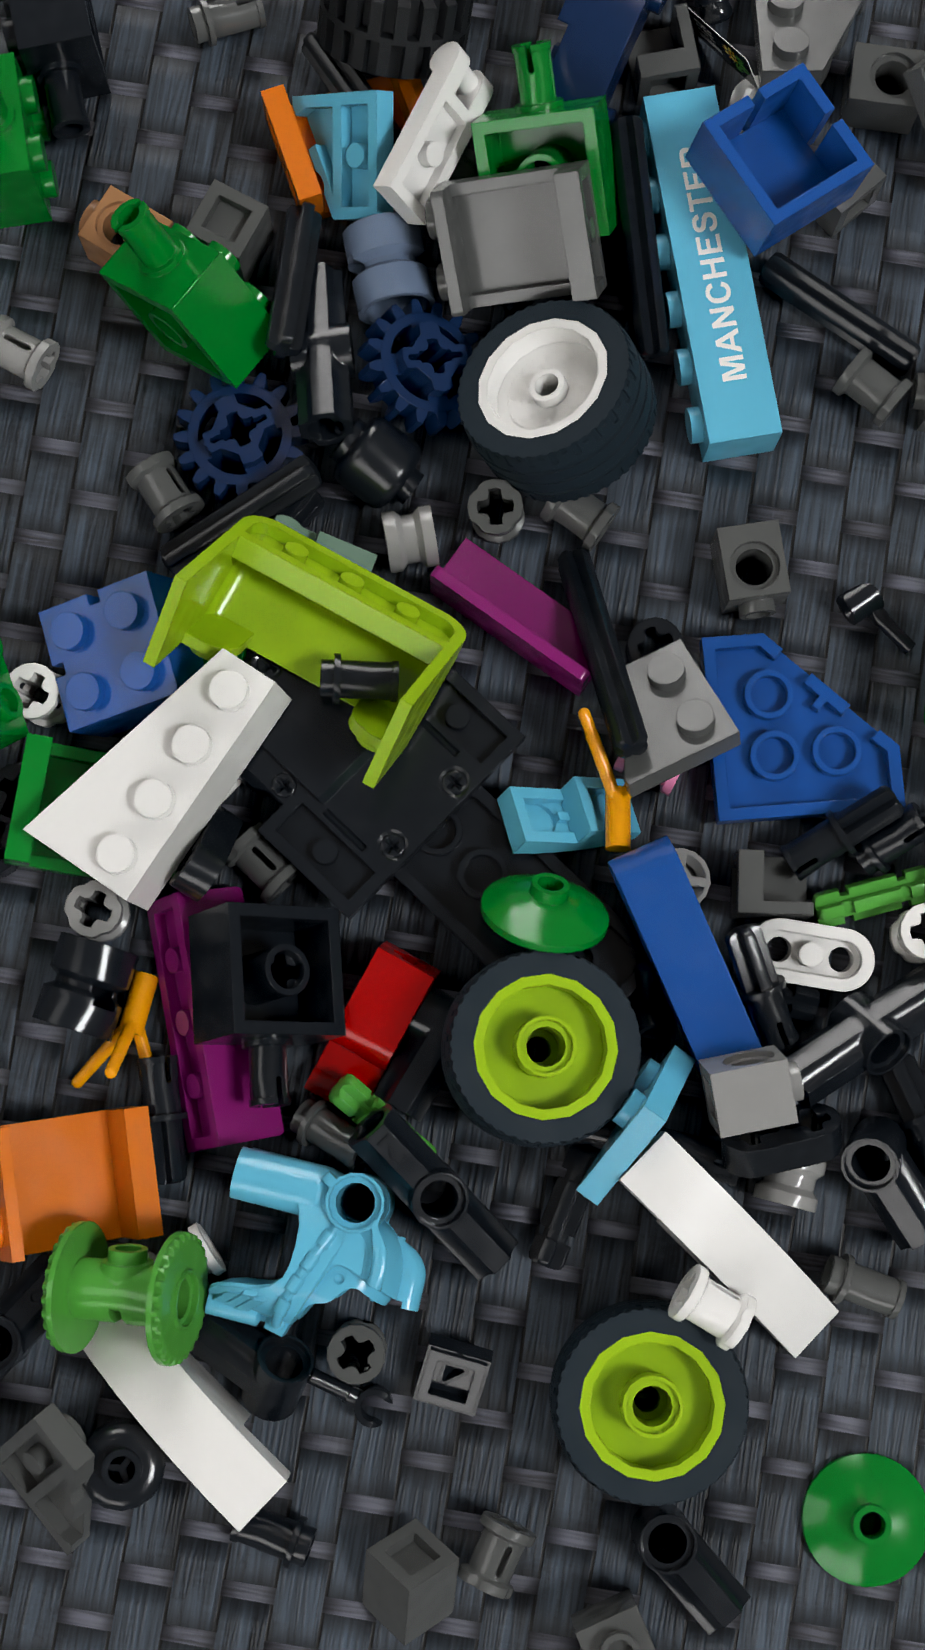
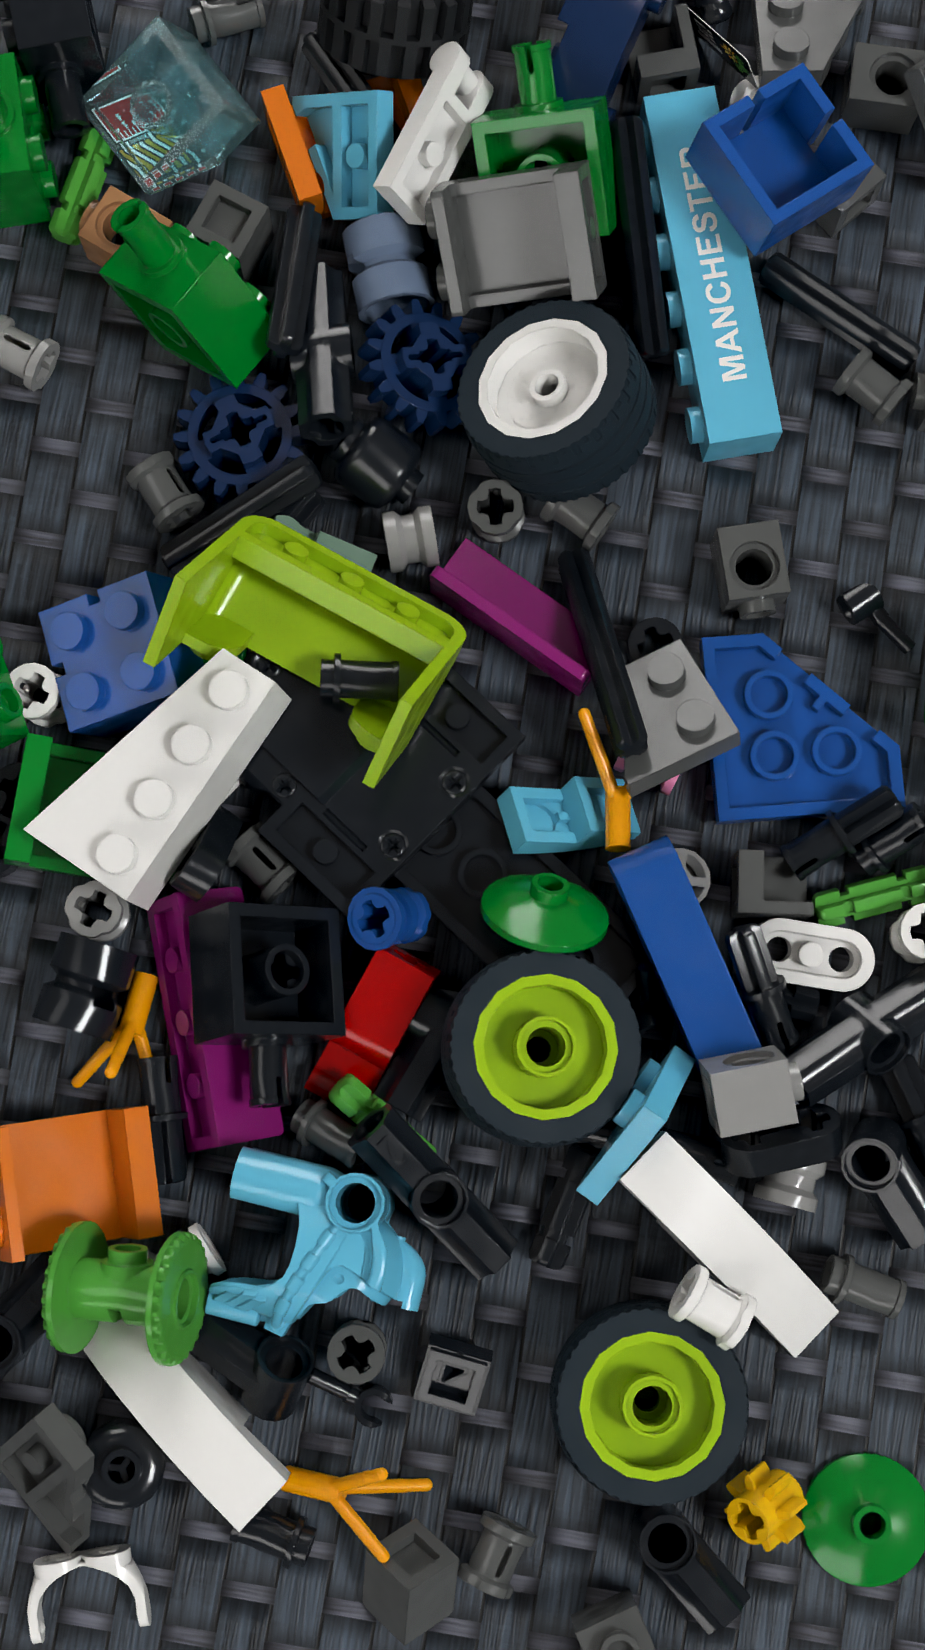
none -> white cap [27,1544,151,1644]
none -> bright green axle [49,128,117,246]
none -> clear light blue slope [83,15,261,195]
none -> light orange plant [281,1465,433,1563]
none -> blue bush [347,886,431,951]
none -> yellow gear [724,1461,808,1552]

